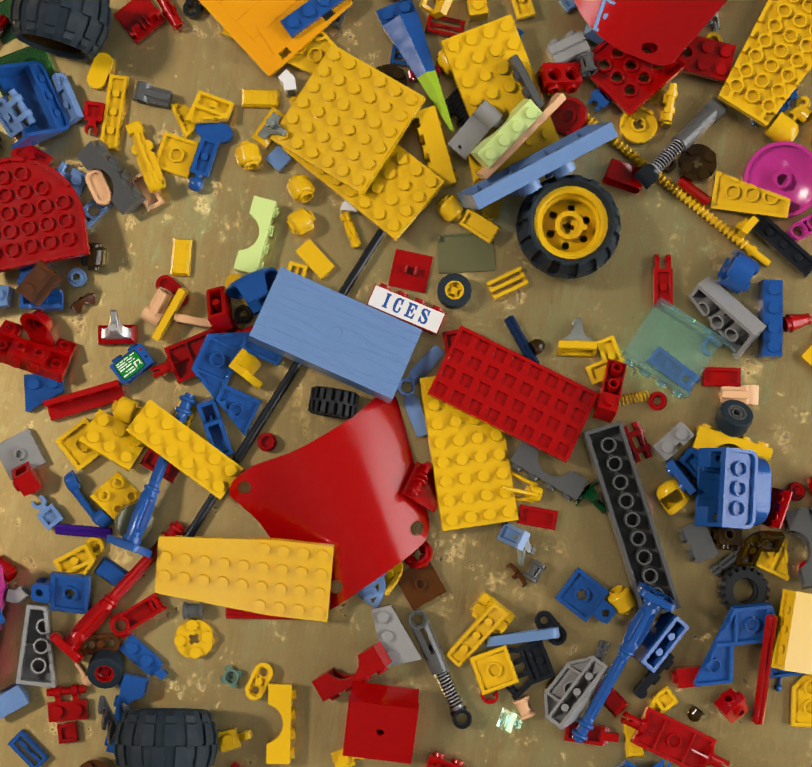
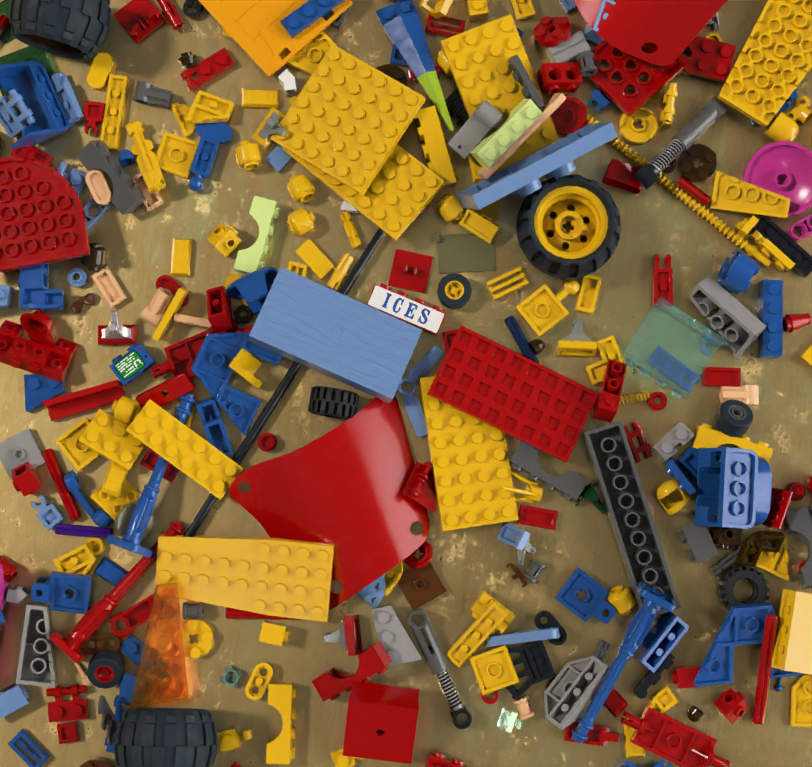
reddish brown plate [15,260,63,308] -> none
none -> red axle [42,449,81,521]
none -> light nougat tile [91,266,127,308]
none -> yellow tile [100,462,128,498]
none -> blue hinge [119,149,135,166]
none -> clear orange wing [129,582,189,709]
none -> red tile [136,371,195,408]
none -> dark brown plate [178,52,197,66]
none -> red plate [180,47,235,91]
none -> yellow brick [206,223,241,257]
none -> yellow brick [259,621,290,646]
none -> red piece [323,614,363,656]
none -> yellow axle [326,253,354,291]
none -> yellow plate [515,280,579,337]
none -> red plate [534,16,572,47]
none -> yellow tile [575,274,602,314]
none -> yellow plate [748,230,795,272]

